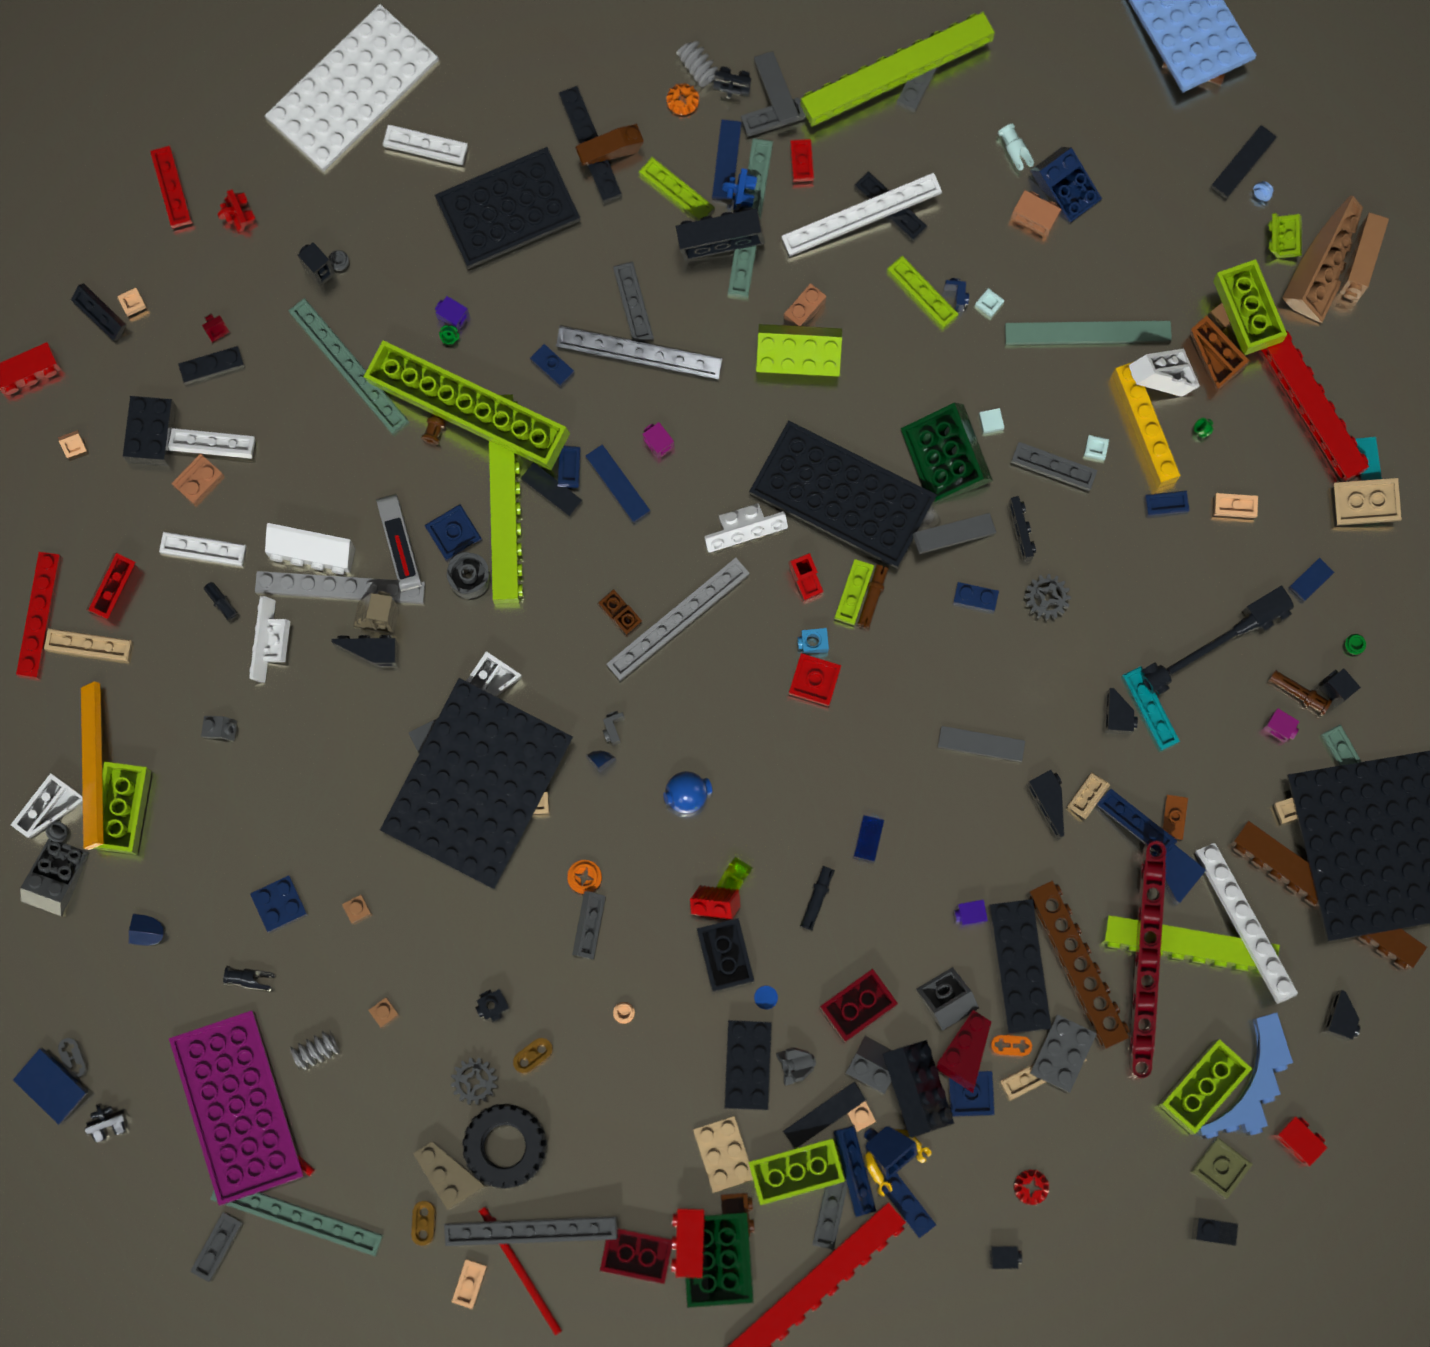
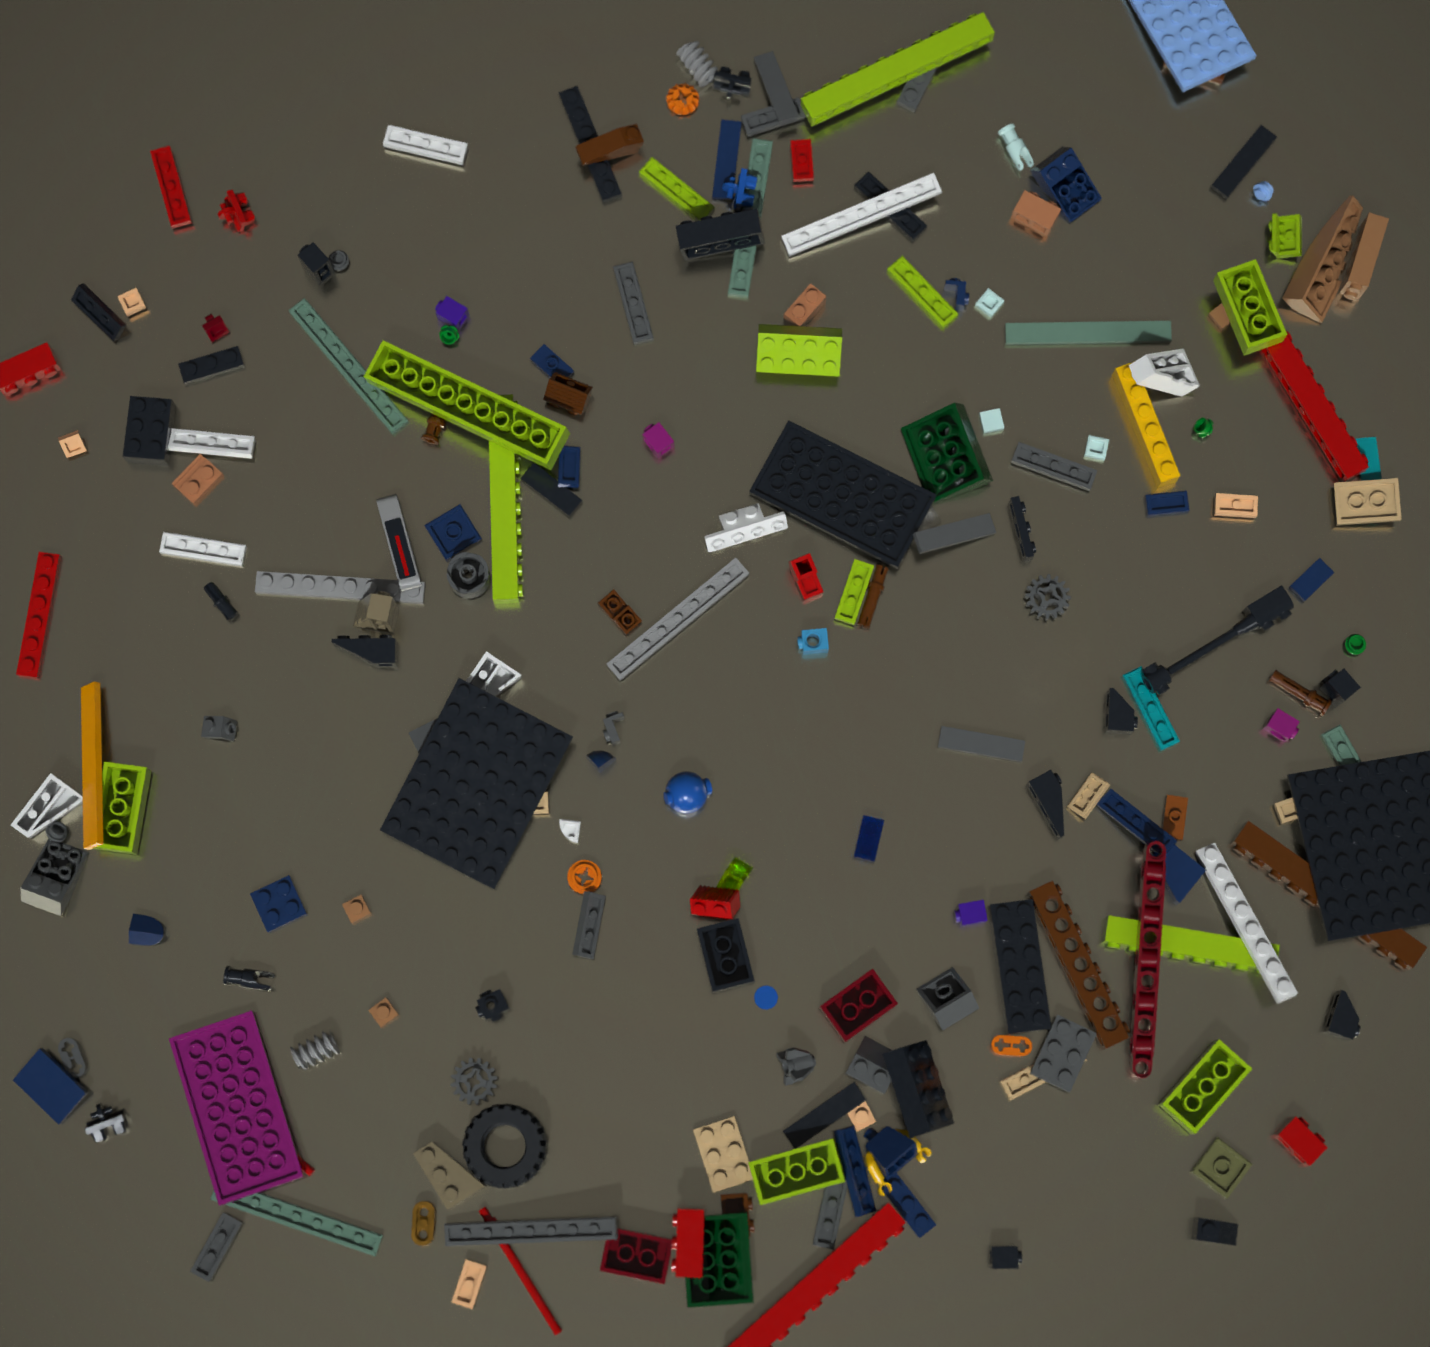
tan tile [44,628,133,662] -> none
red brick [86,553,136,619] -> none
white bracket [250,596,290,682] -> none
white plate [265,5,438,172] -> none
white slope [265,523,356,575] -> none
black plate [435,147,581,269] -> none
pearl gold plate [513,1038,553,1073] -> none
tile [556,325,723,379] -> none
dark blue tile [585,444,651,524] -> none
light nougat plate [613,1002,635,1024] -> none
black brick [724,1020,772,1111] -> none
red plate [789,653,842,707] -> none
black pin [800,866,835,931] -> none
dark red wedge [937,1010,992,1093] -> none
dark blue plate [948,1071,995,1117] -> none
dark blue plate [953,582,999,612] -> none
red gear [1014,1169,1049,1205] -> none
dark orange wedge [1190,315,1249,392] -> none
medium blue arch [1198,1013,1293,1139] -> none
none -> reddish brown brick [543,372,593,415]
none -> white tile [559,819,581,843]

